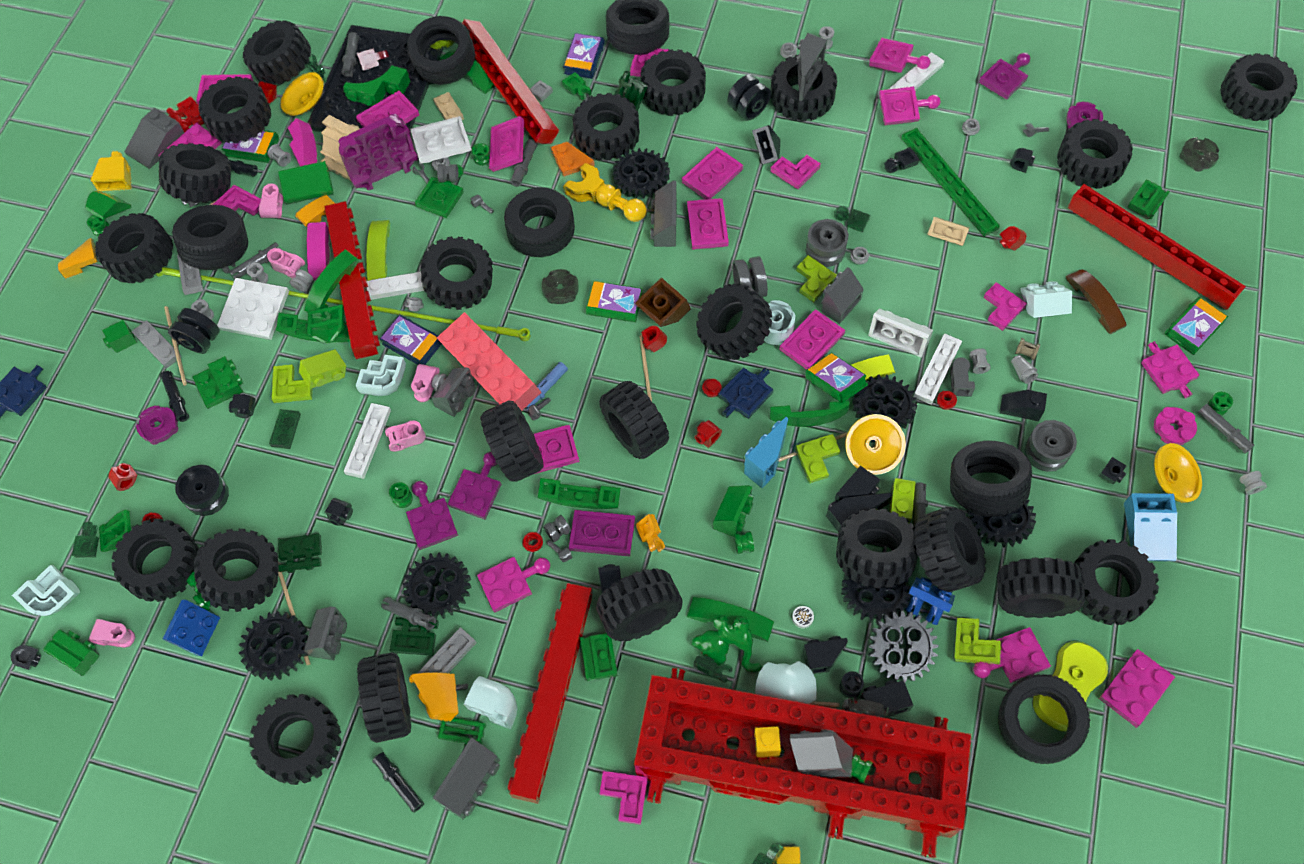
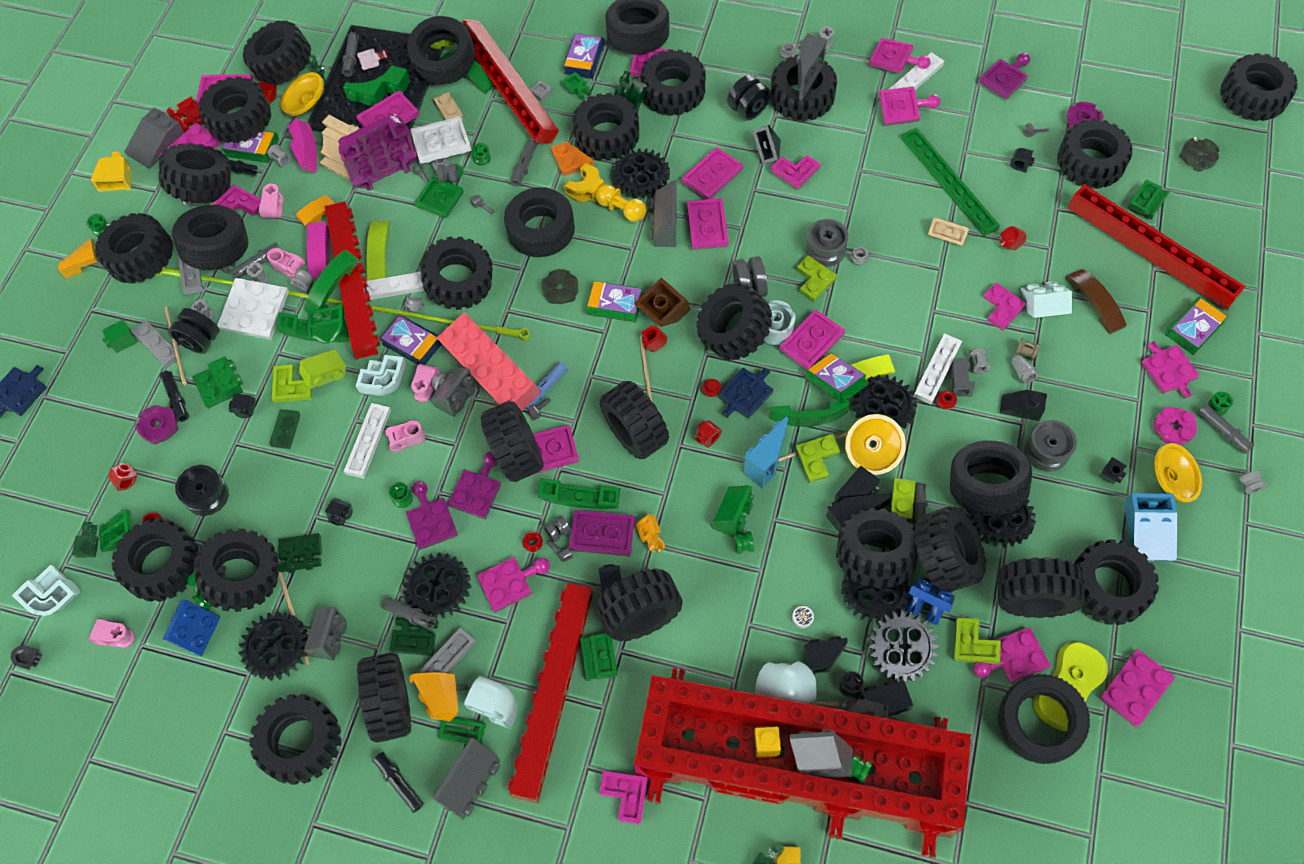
green brick [43,629,99,676] -> none
green slope [85,191,131,219] -> none
green piece [278,161,334,204] -> none
dark pink plate [489,116,524,172] -> none
green slope [687,597,774,642] -> none
green animal [692,615,762,672] -> none
clear green plate [694,655,733,683] -> none
dark grey slope [821,267,864,324] -> none
clear green plate [834,206,870,233] -> none
white slope [868,309,933,358] -> none
black plate [884,147,920,173] -> none
light grey plate [962,118,980,135] -> none

